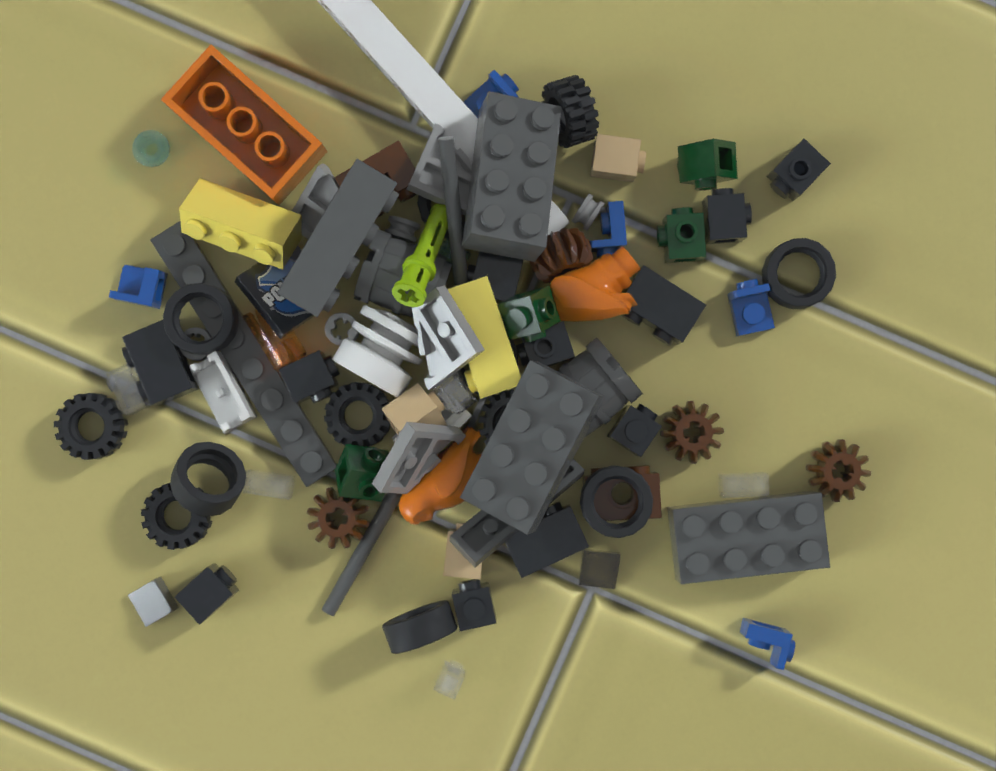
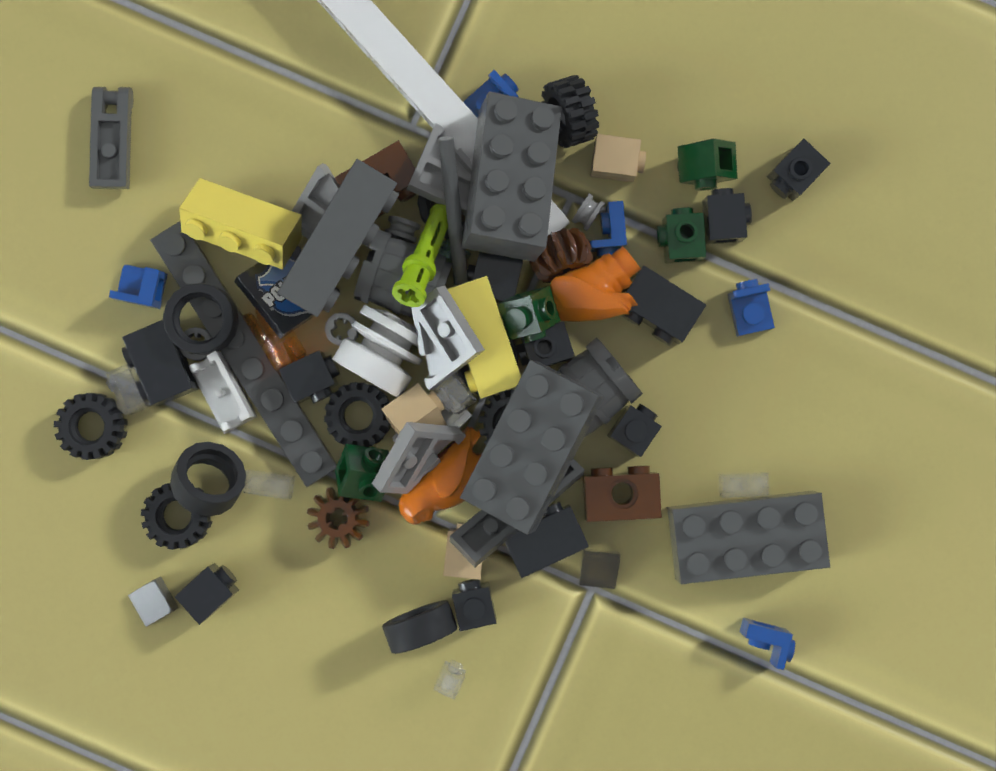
clear light blue plate [132,130,170,167] -> none
orange brick [161,44,327,205] -> none
dark grey bar [322,493,402,616] -> none
black tyre [580,465,653,538] -> none
reddish brown gear [660,401,724,464] -> none
black tyre [762,238,836,309] -> none
reddish brown gear [806,439,871,502] -> none
none -> dark grey plate [89,87,134,189]

